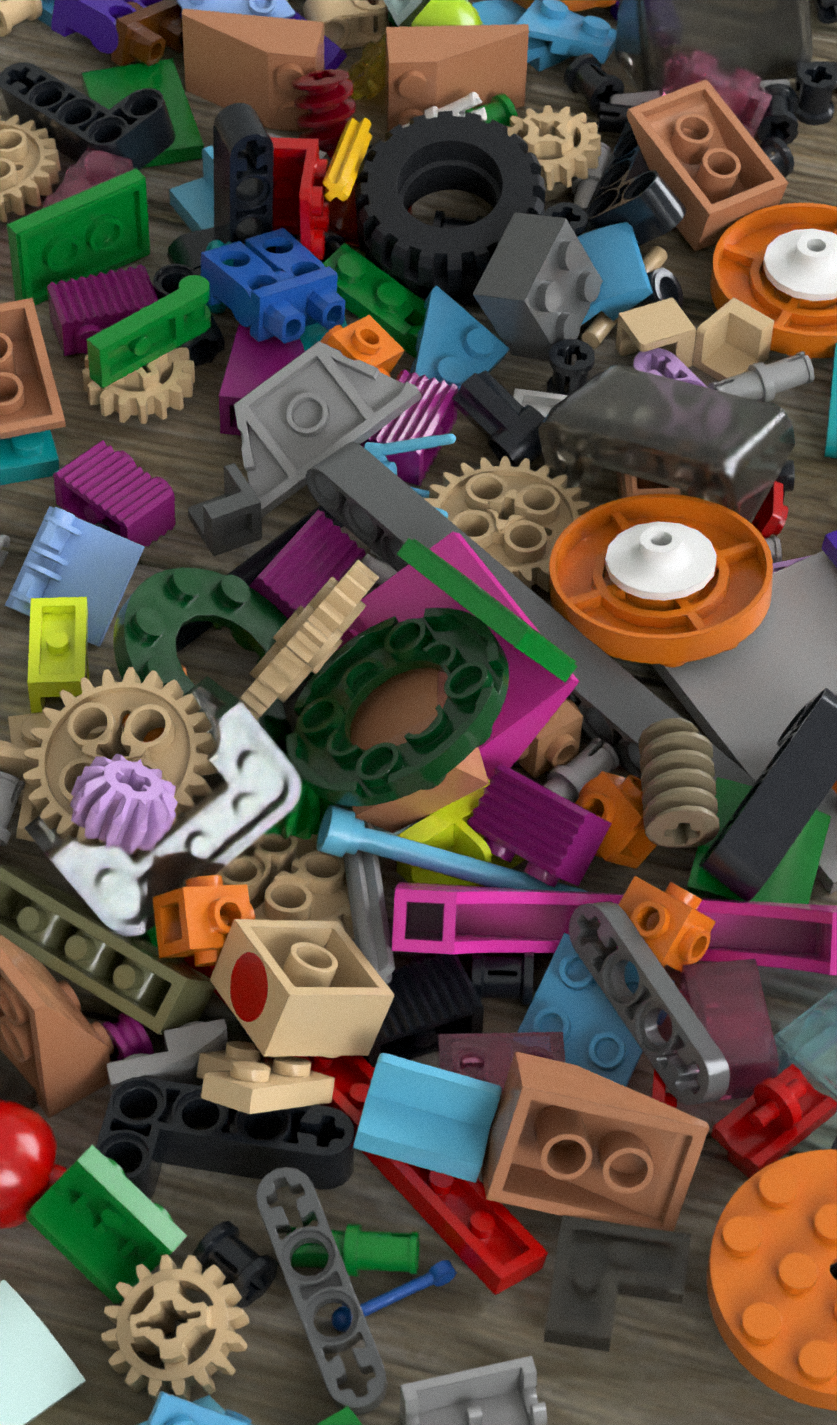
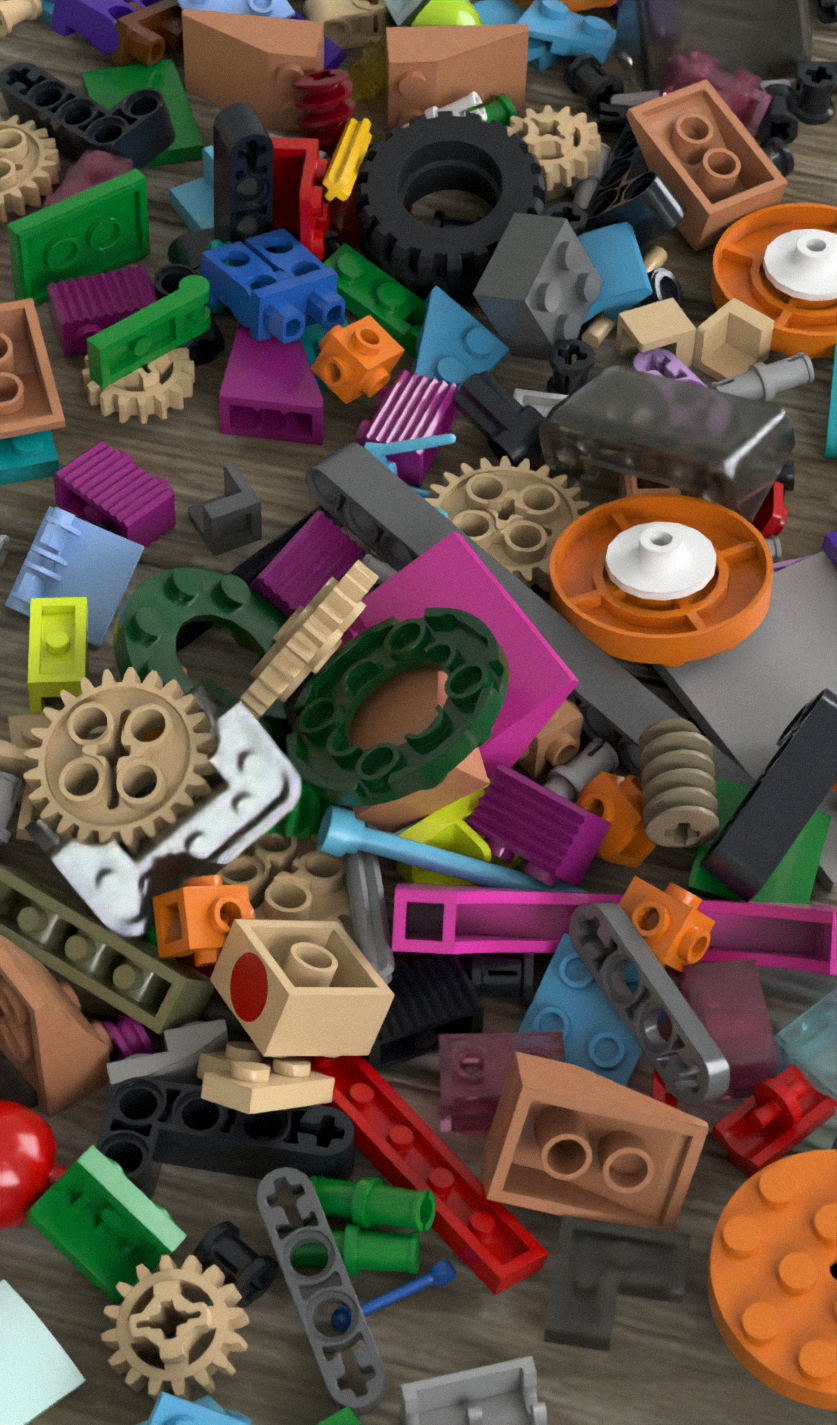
lavender gear [70,754,178,854] -> none
light grey wing [234,341,423,518] -> none
medium azure panel [353,1053,502,1183] -> none
green tile [397,538,578,682] -> none
none -> green pin [303,1175,436,1232]

